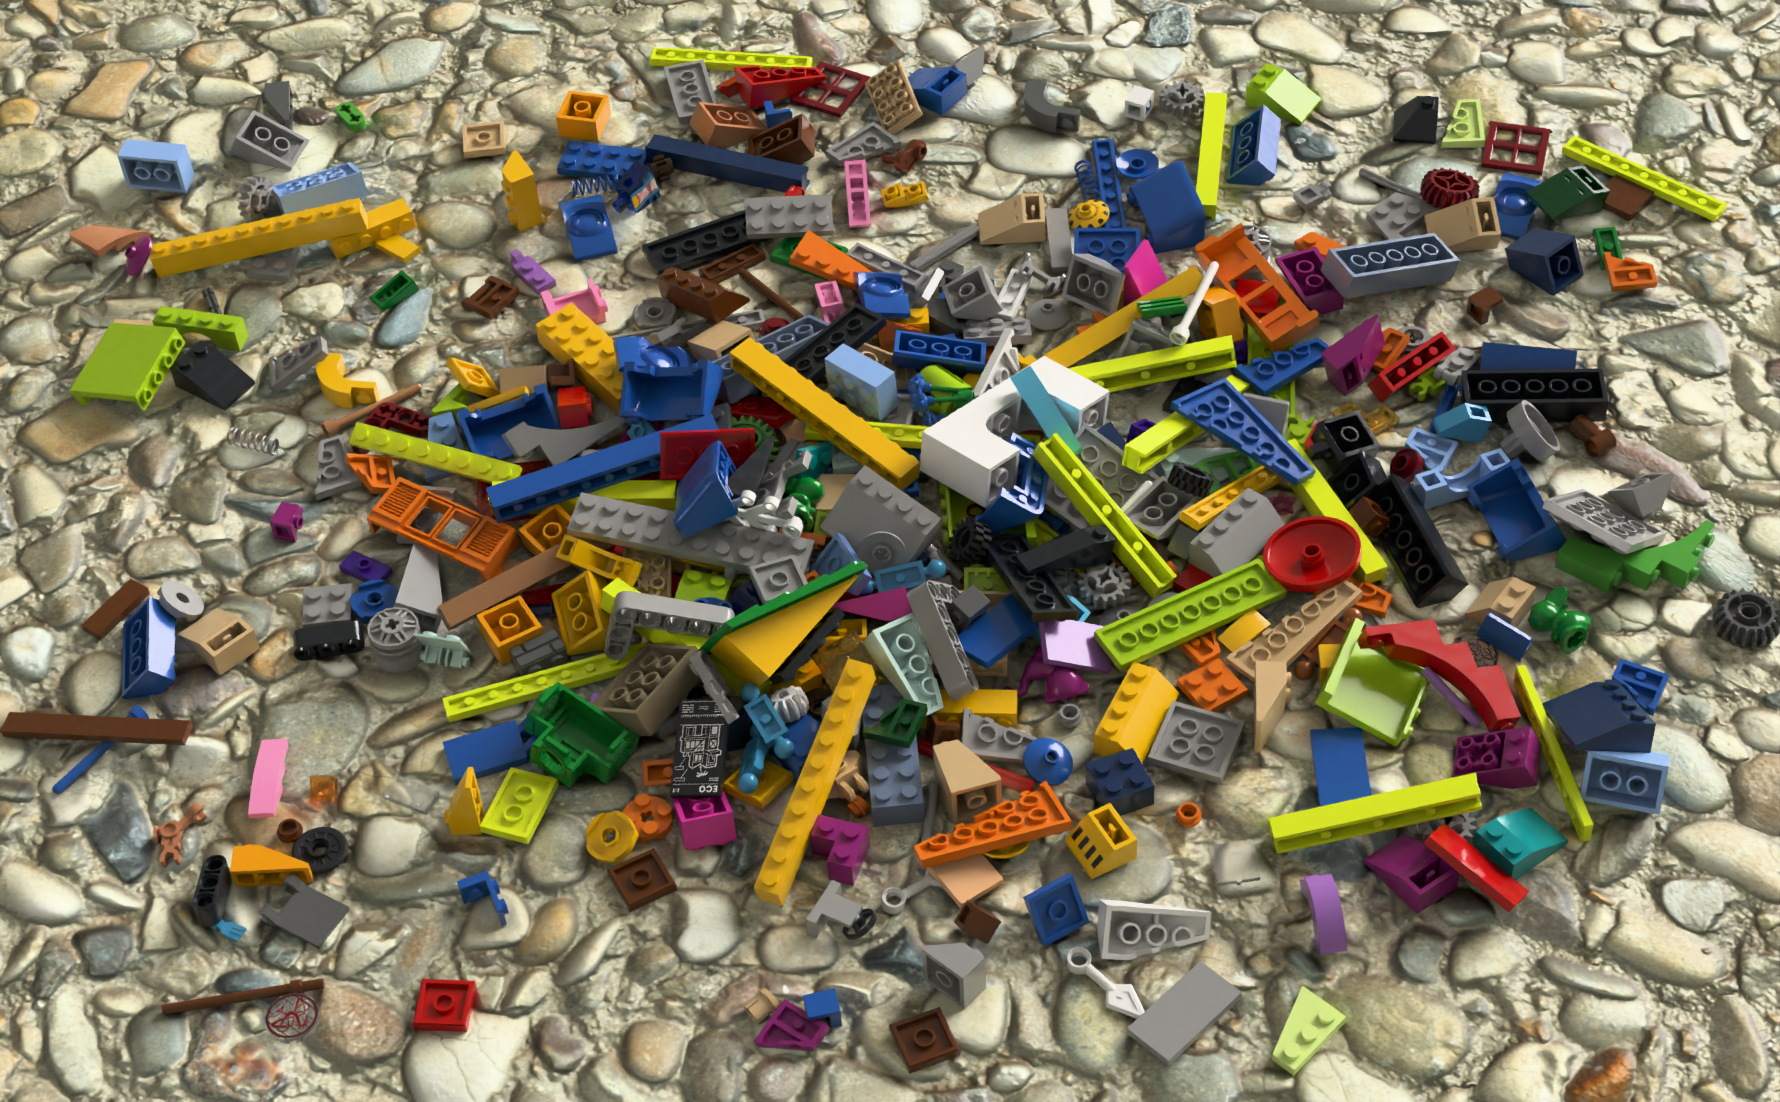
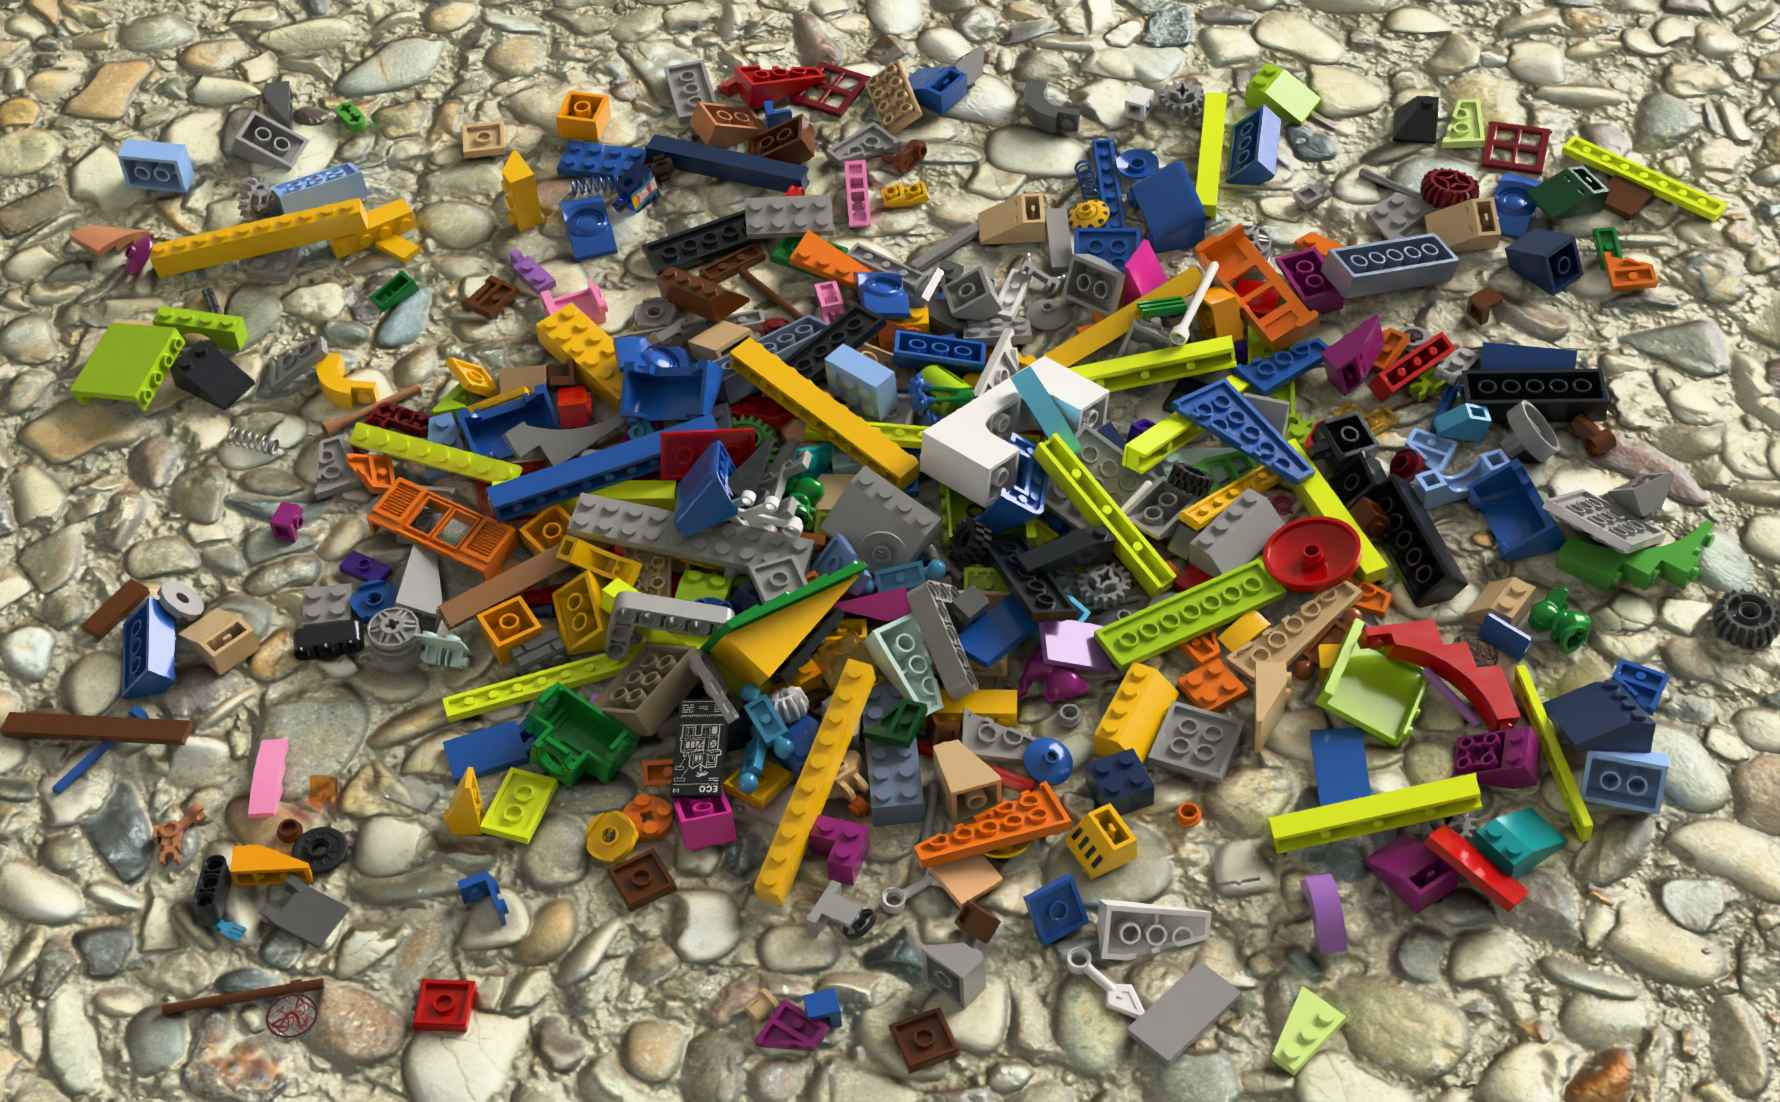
neon yellow tile [649,47,813,71] -> none

